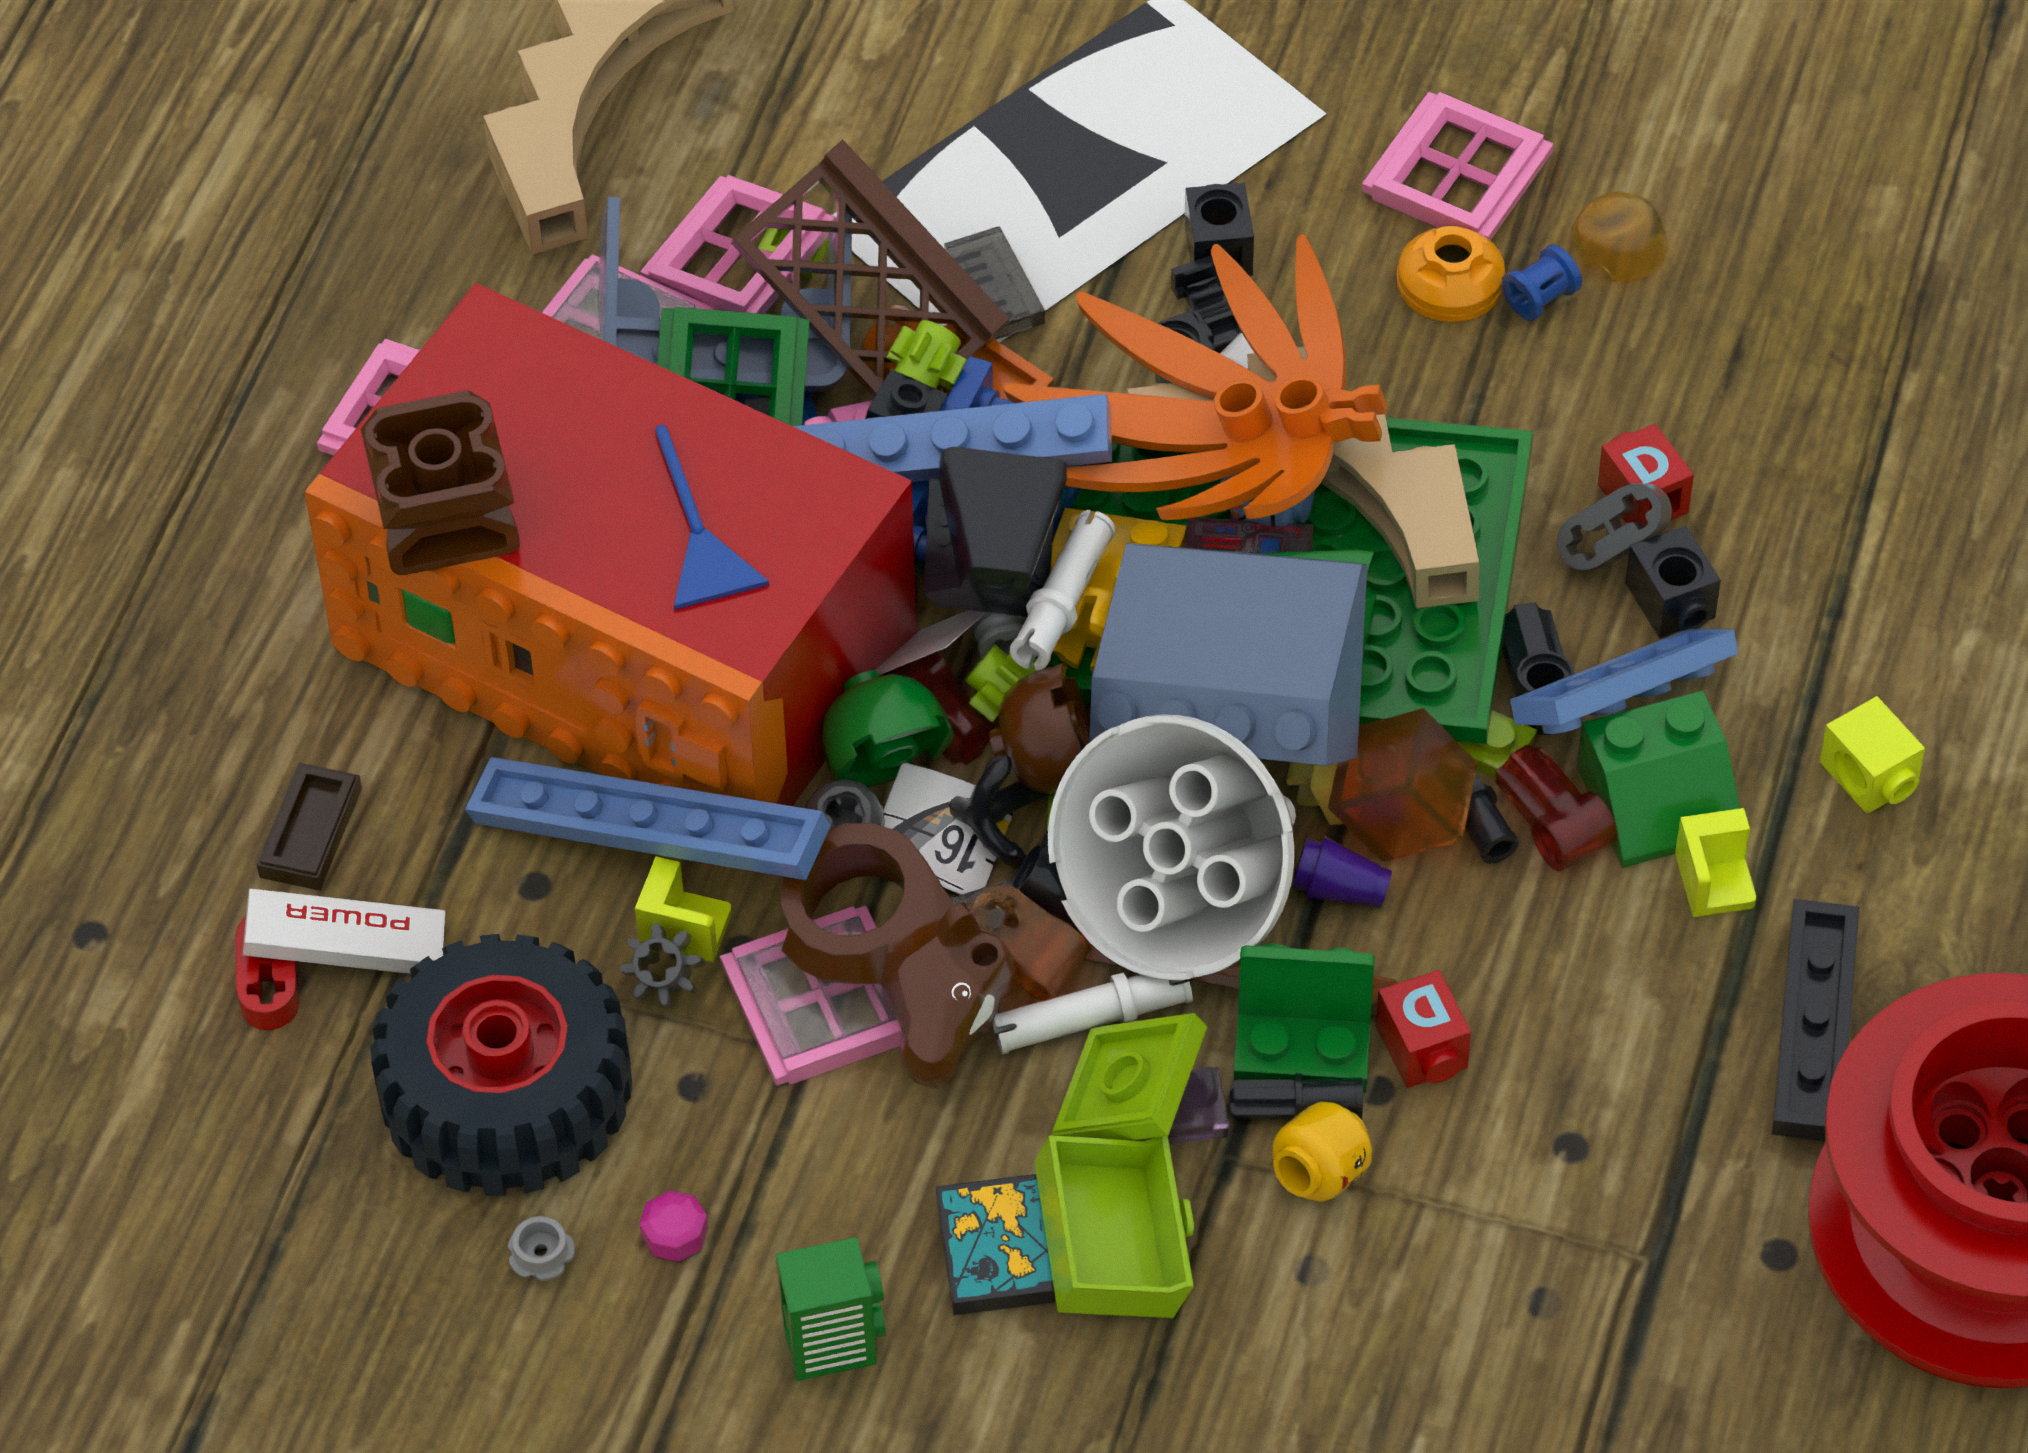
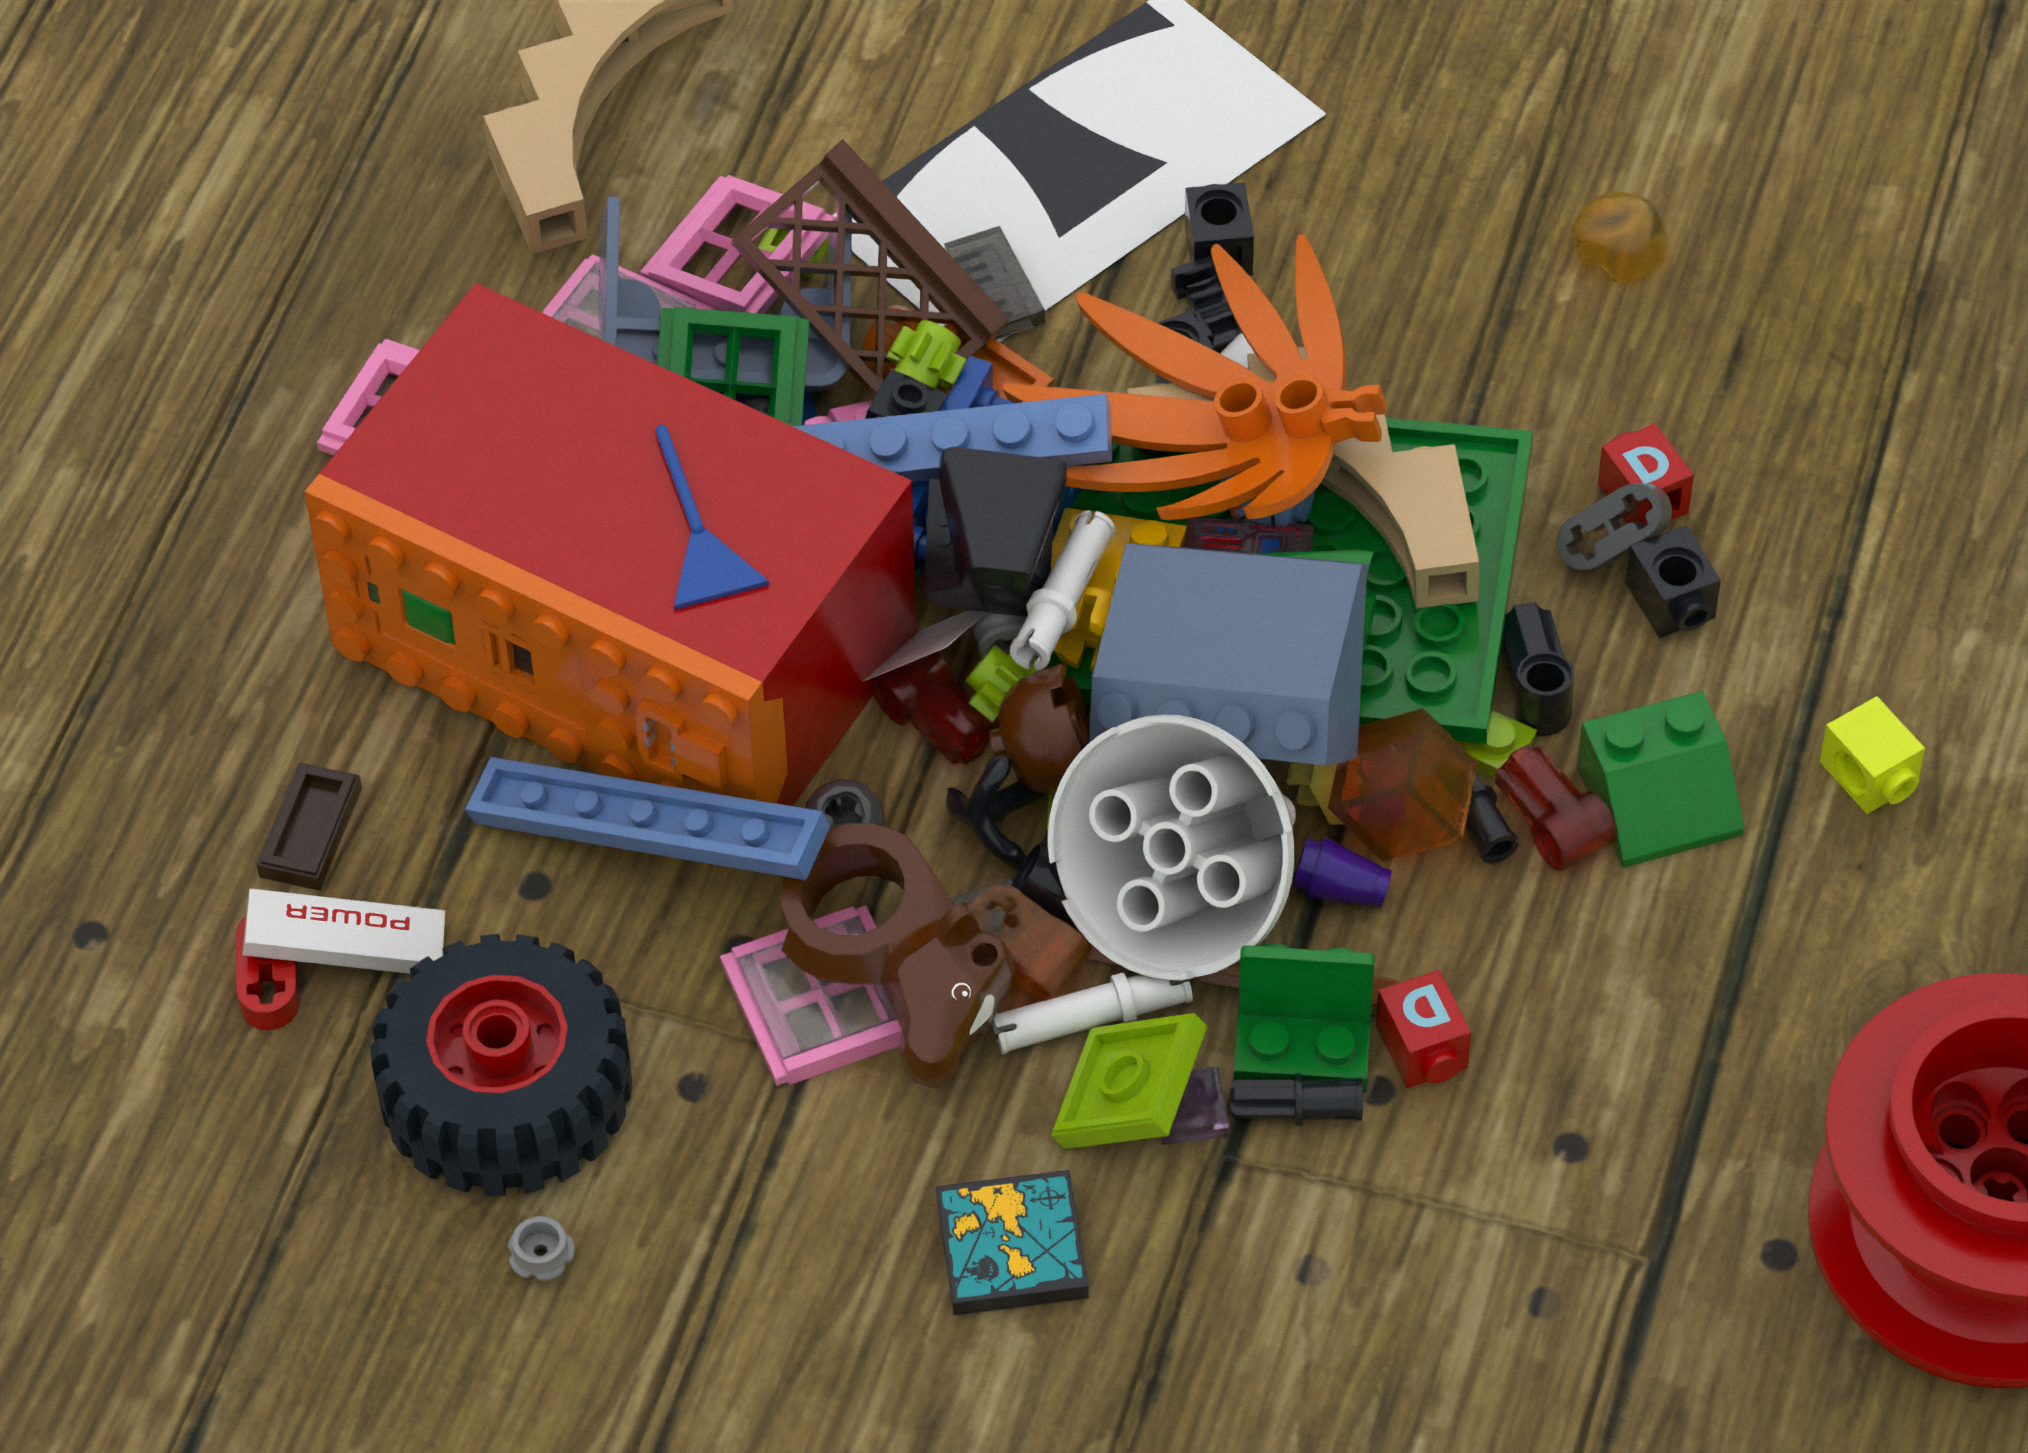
reddish brown piece [361,390,520,575] -> none
dark grey gear [619,923,705,1008] -> none
neon yellow panel [635,856,732,963] -> none
dark pink tile [639,1190,708,1262] -> none
green brick [776,1237,886,1381] -> none
green cylinder [821,670,954,788] -> none
sticker [883,763,1014,902] -> none
lime container [1034,1135,1194,1318] -> none
yellow head [1272,1101,1372,1202] -> none
bright pink piece [1362,92,1554,241] -> none
light orange piece [1396,226,1505,322] -> none
blue bush [1502,244,1582,321] -> none
medium blue plate [1510,629,1739,734] -> none
neon yellow panel [1675,808,1756,918] -> none
black plate [1771,899,1859,1141] -> none

